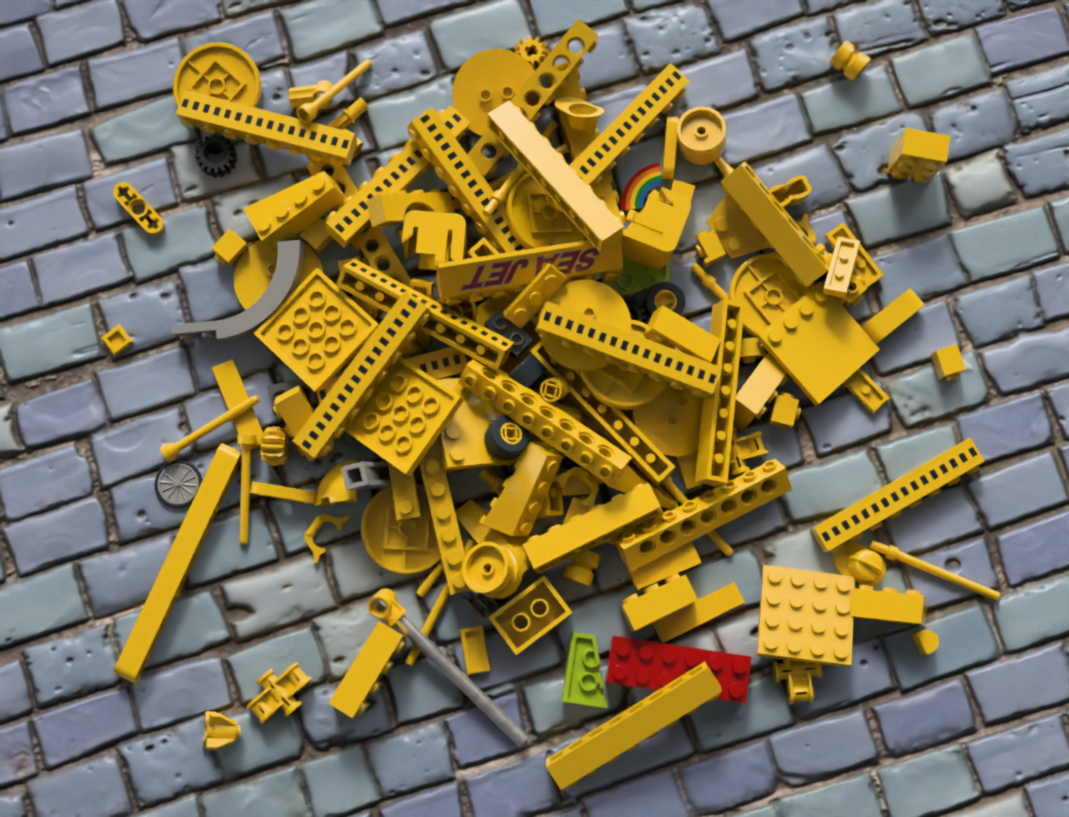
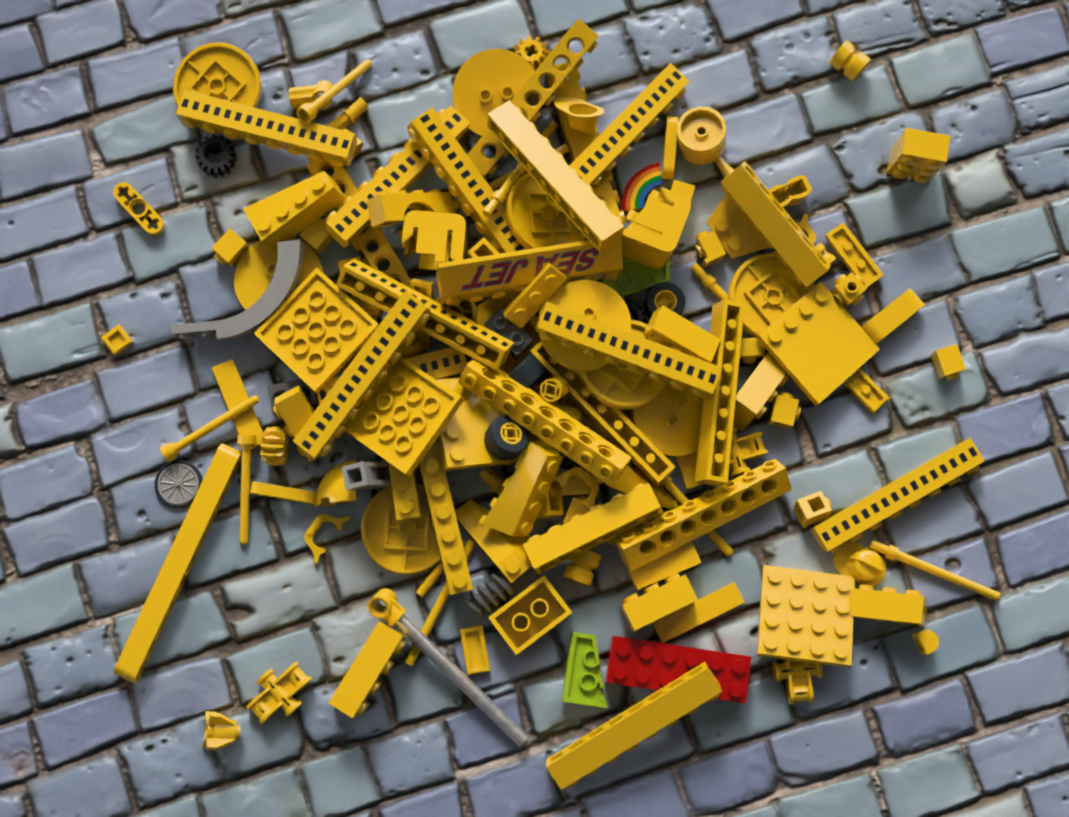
yellow wheel [462,542,523,599] -> none
yellow plate [823,237,860,298] -> none
none -> yellow brick [793,491,832,529]

